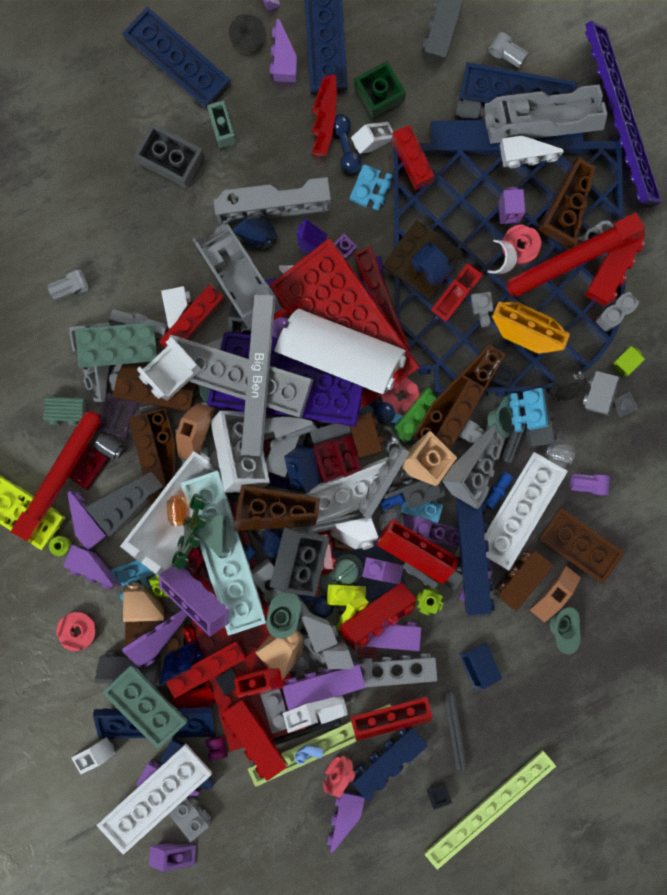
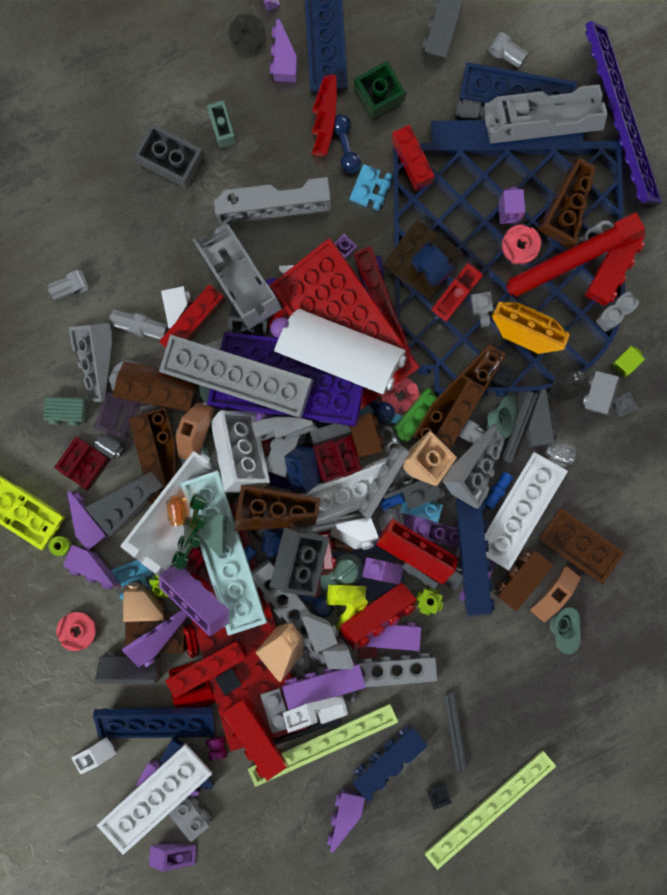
red brick [10,410,102,543] -> none
sand green plate [75,322,157,368] -> none
sand green plate [102,664,188,749] -> none
dark blue plate [122,6,231,109] -> none
white panel [137,337,202,401] -> none
clear blue hinge [159,641,203,685] -> none
dark blue slope [232,217,278,249] -> none
red brick [234,668,283,698] -> none
light grey tile [241,295,276,456] -> none
sand green piece [266,592,301,639] -> none
light blue arm [295,745,324,764] -> none
dark purple slope [297,219,327,254] -> none
coral plate [323,756,355,798] -> none
red brick [350,697,433,741] -> none
white slope [351,122,393,154] -> none
dark blue brick [459,643,502,690] -> none
white helmet [487,239,517,274] -> none
white slope [500,136,563,168] -> none
medium azure plate [509,388,549,432] -> none
medium lavender piece [570,474,610,496] -> none

